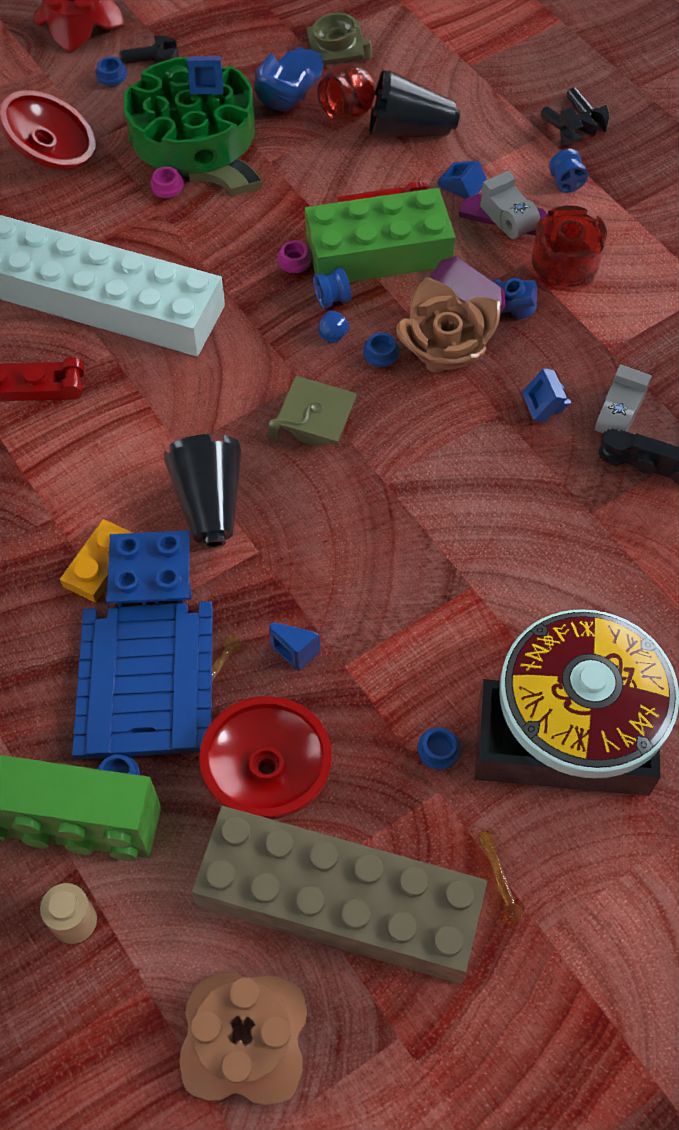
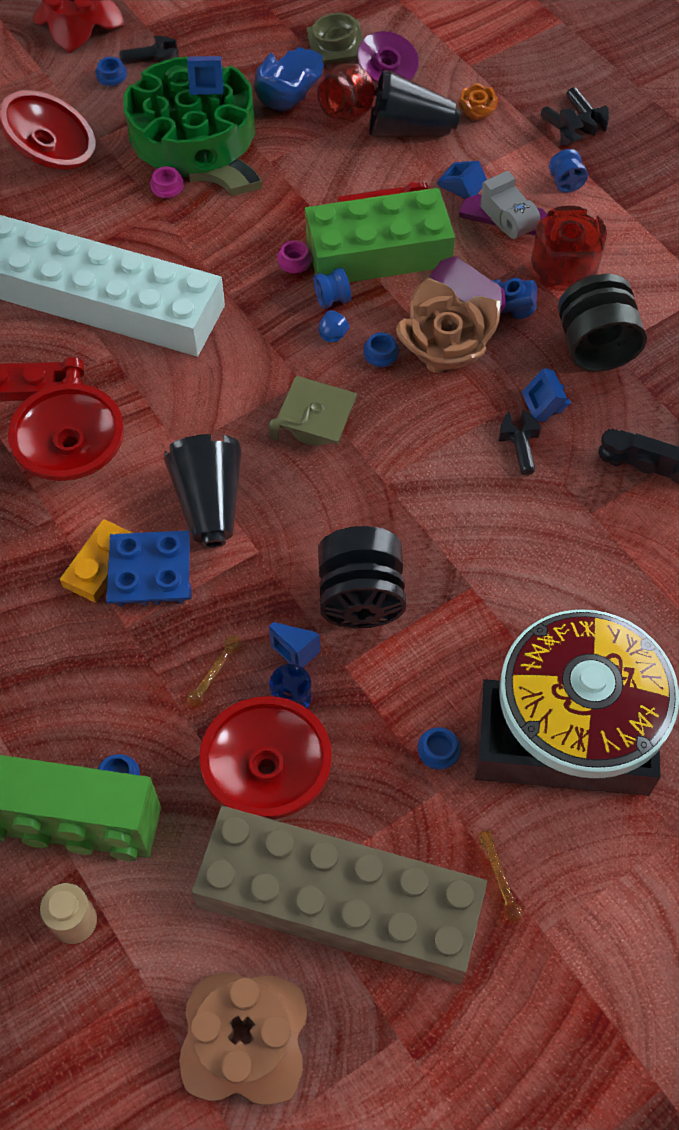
blue door [72,601,213,760] -> none
light grey leg [594,364,652,434] -> none
none -> red dish [8,383,124,481]
none -> clear blue wheel [269,664,312,708]
none -> black wheel [318,526,406,629]
none -> magenta dish [357,31,419,83]
none -> orange plate [458,83,498,120]
none -> black bar [499,410,541,476]
none -> pearl dark grey wheel [557,273,647,372]

